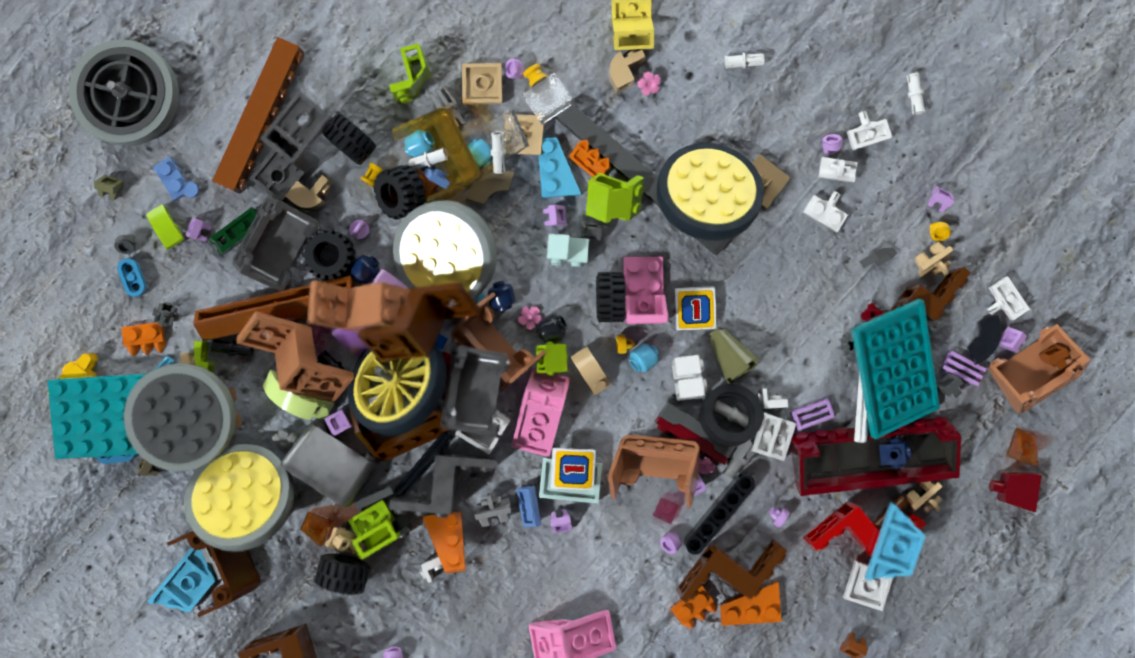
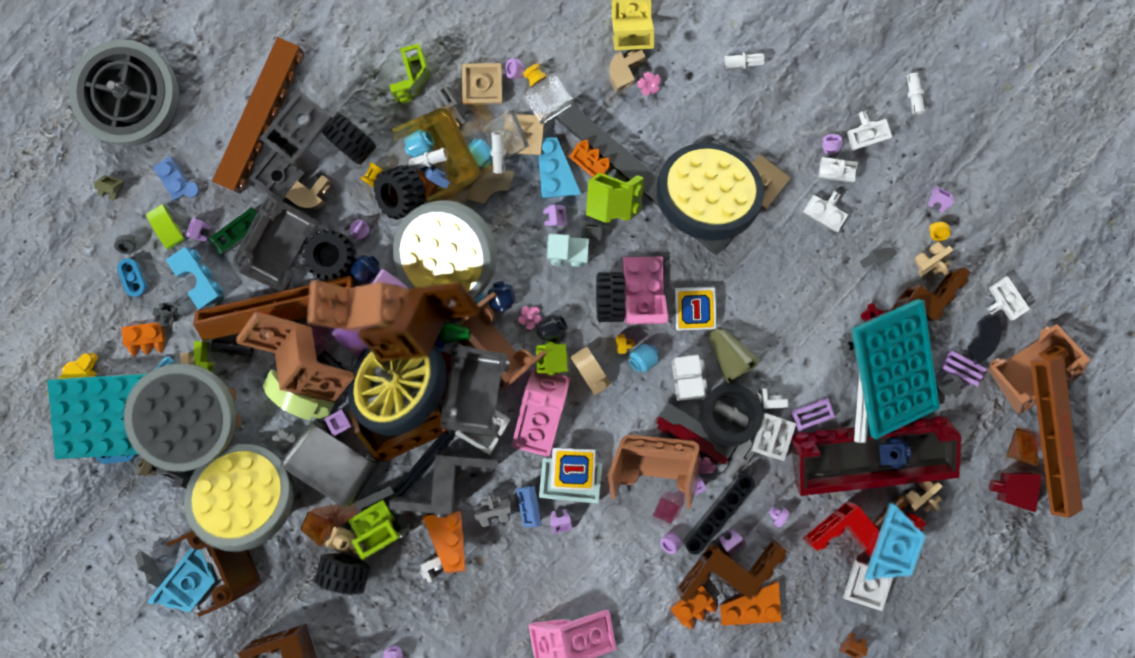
lavender tile [999,327,1027,353] -> none
none -> dark grey slope [135,551,163,588]
none -> dark grey slope [155,467,190,489]
none -> medium azure arch [166,247,224,310]
none -> green cone [440,324,471,344]
none -> lavender tile [719,528,747,556]
none -> dark orange brick [1030,355,1083,518]

